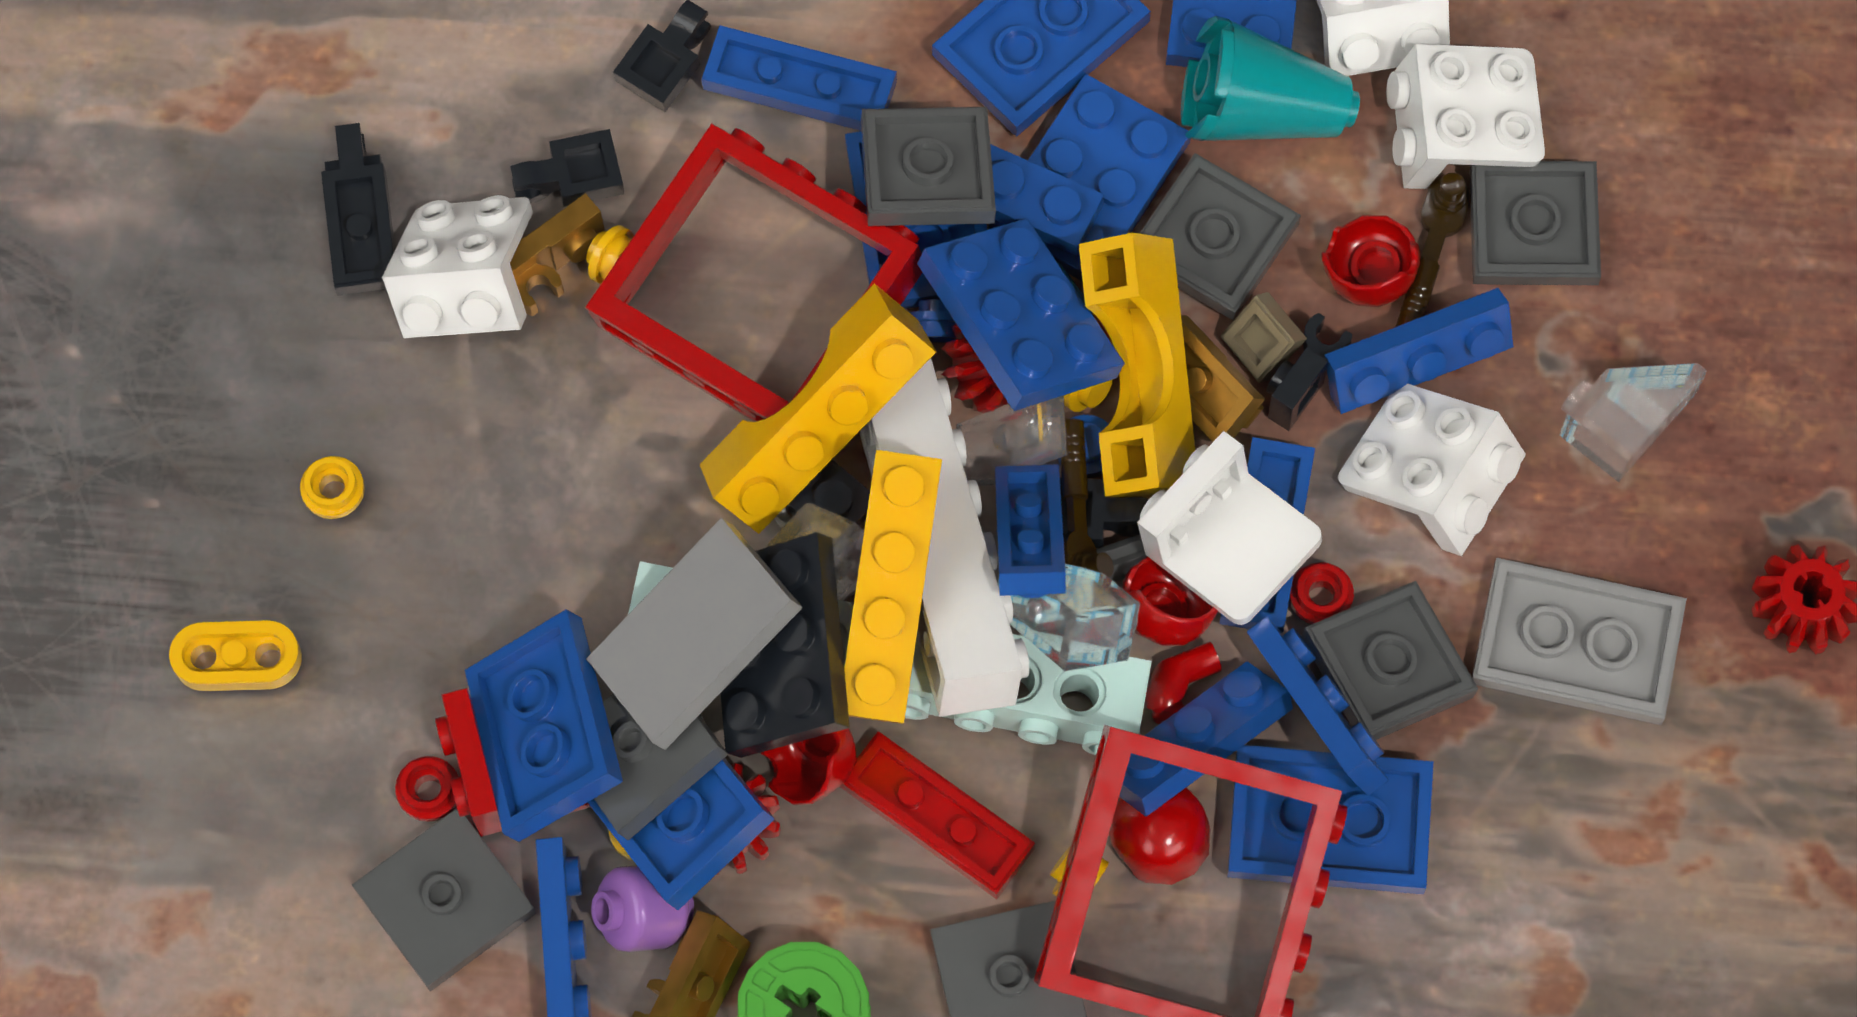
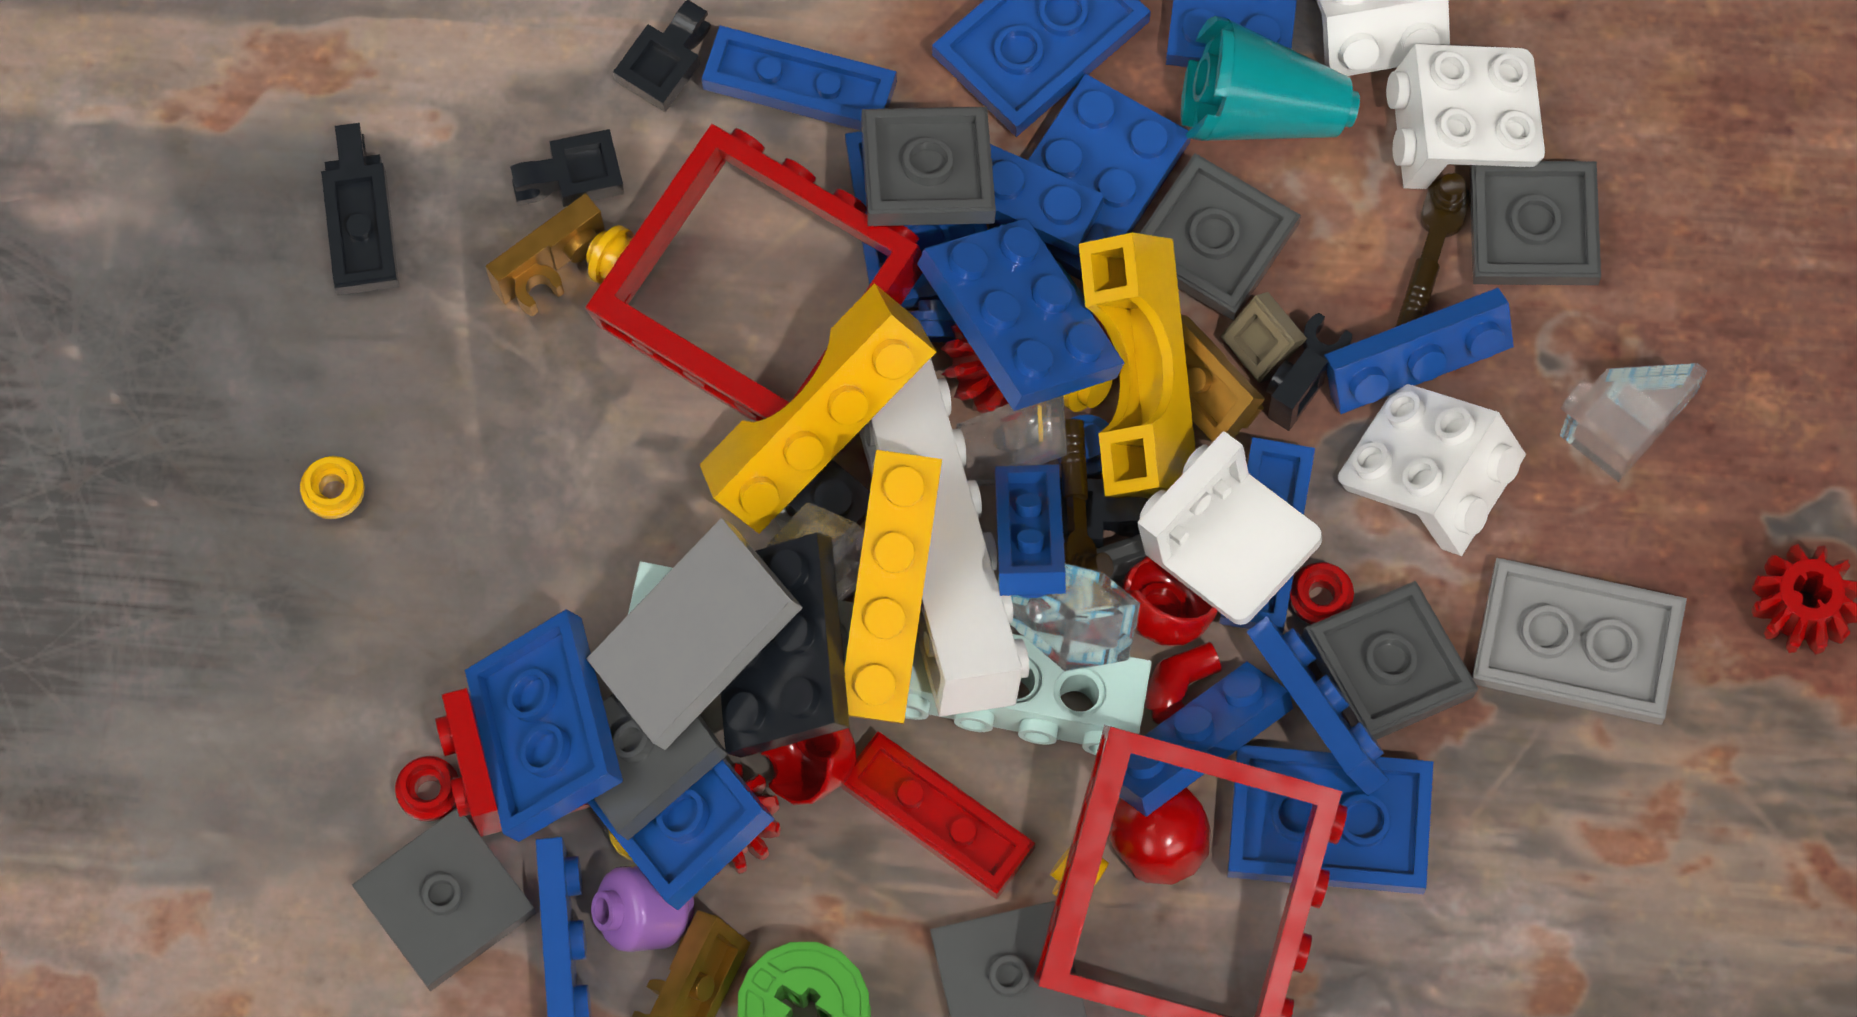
yellow plate [169,620,302,691] -> none
white bracket [382,195,533,338] -> none
red hair [1321,215,1420,307] -> none

